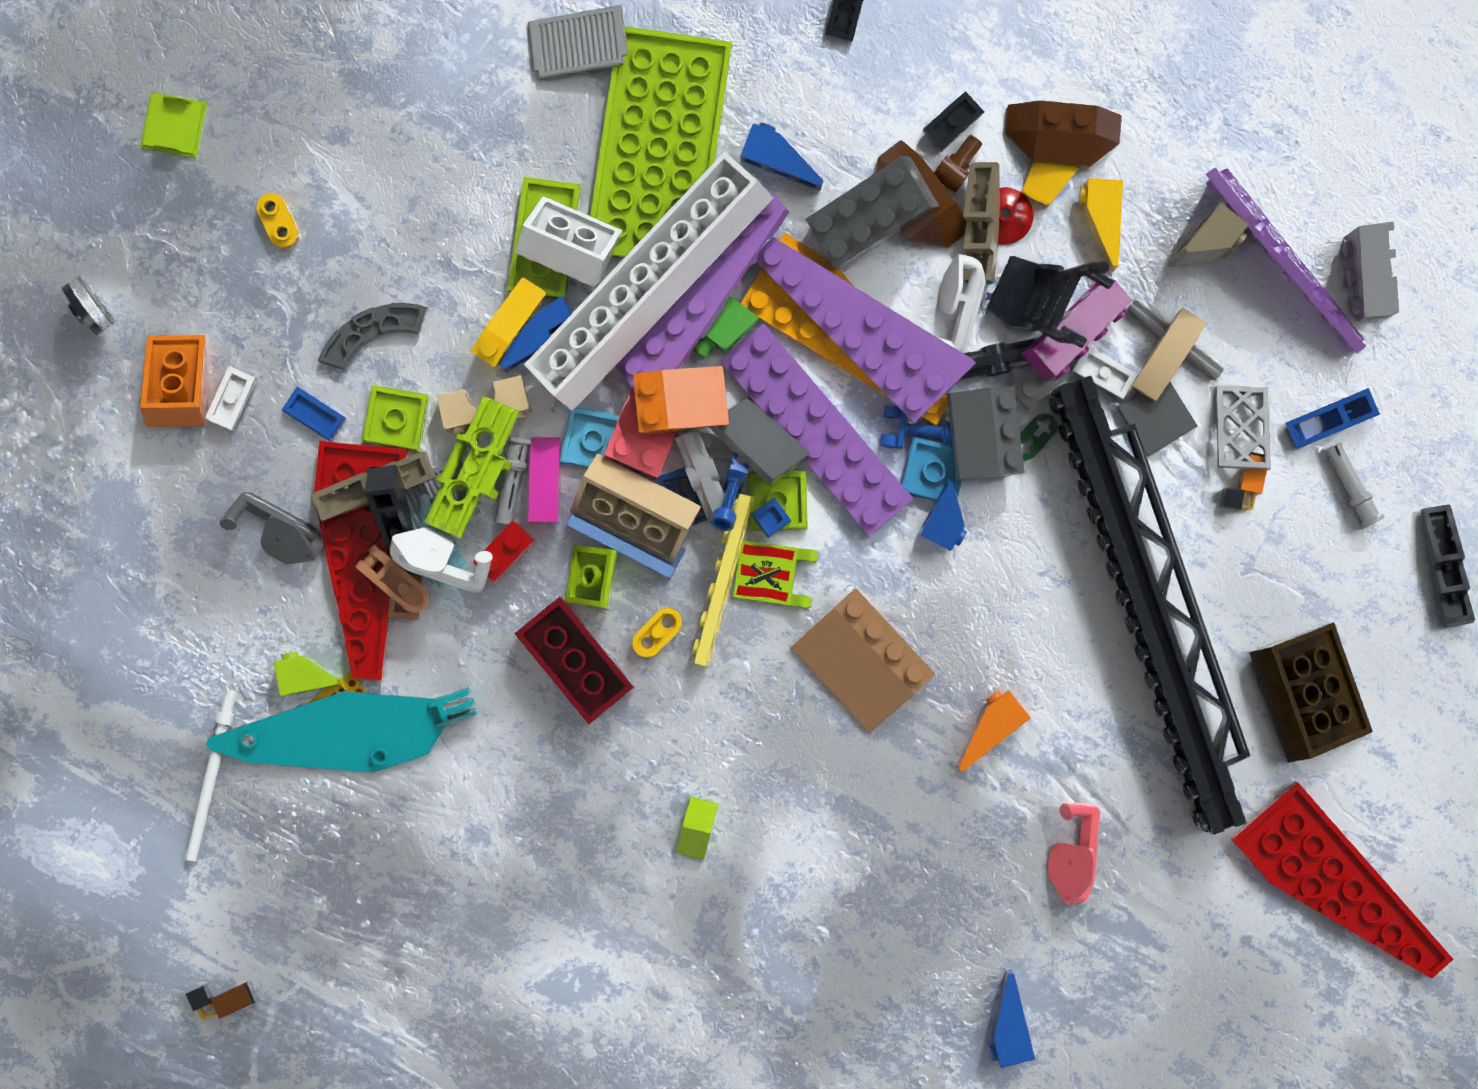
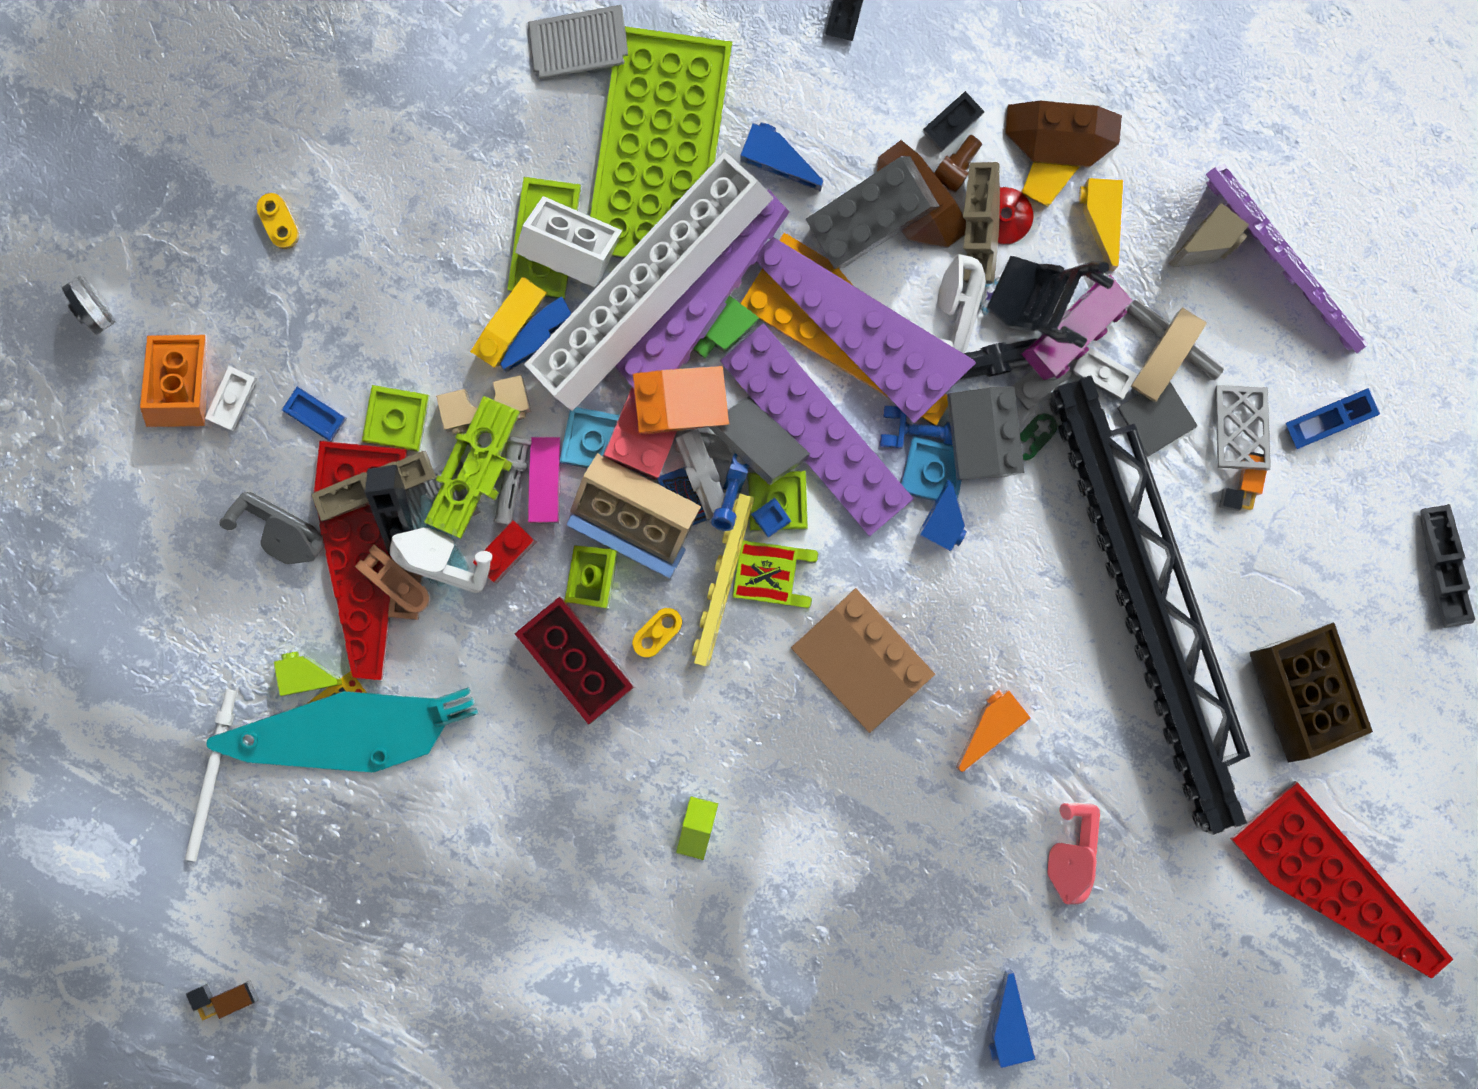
lime piece [140,92,208,158] -> none
dark grey tile [318,303,429,372] -> none
light grey pin [1325,442,1385,529] -> none
light grey wedge [1342,221,1399,321] -> none

